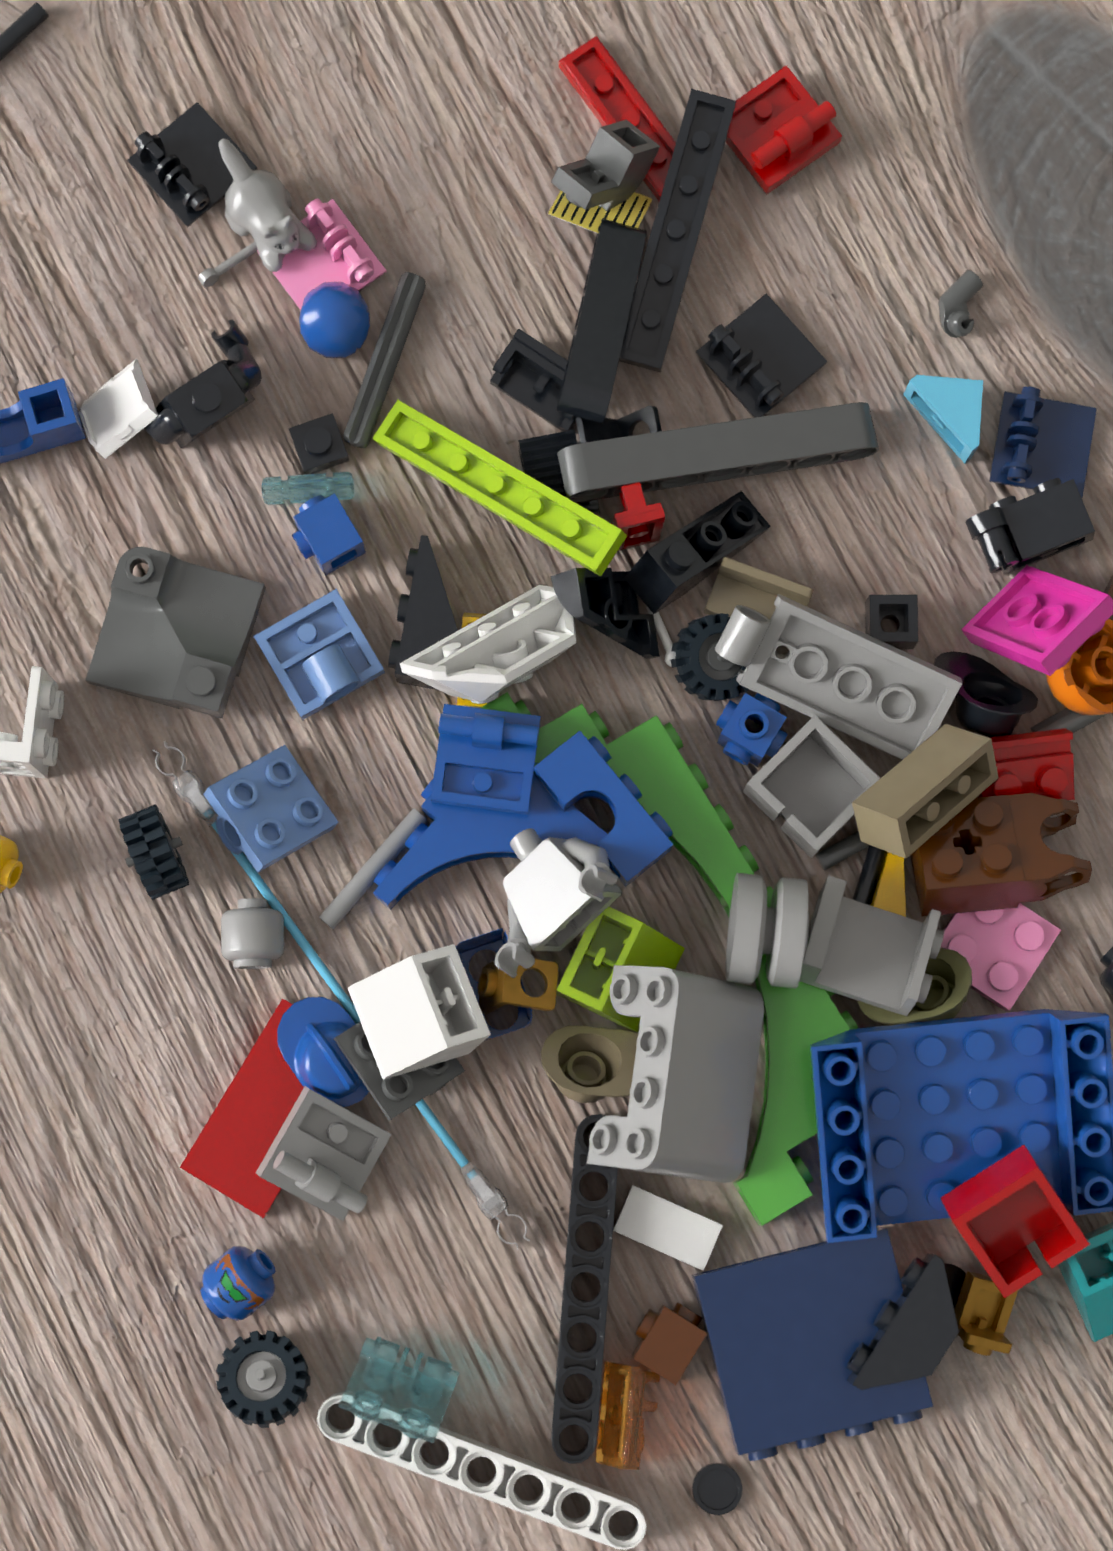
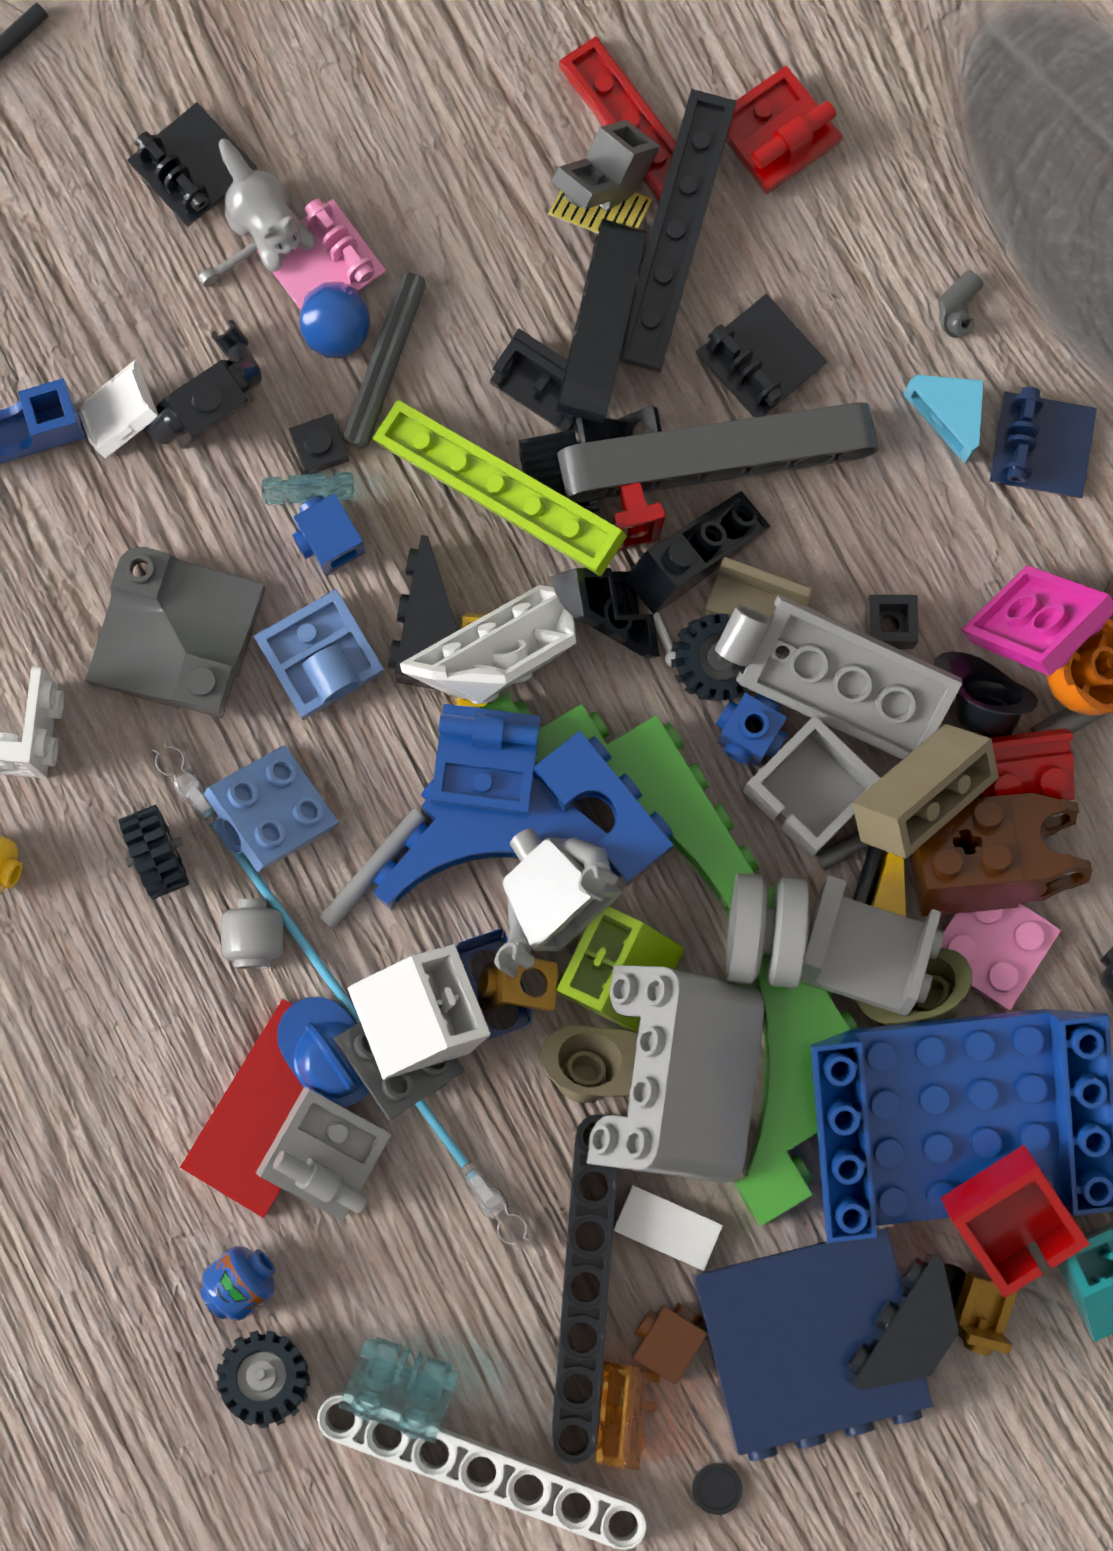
black hinge [965,478,1095,575] -> none

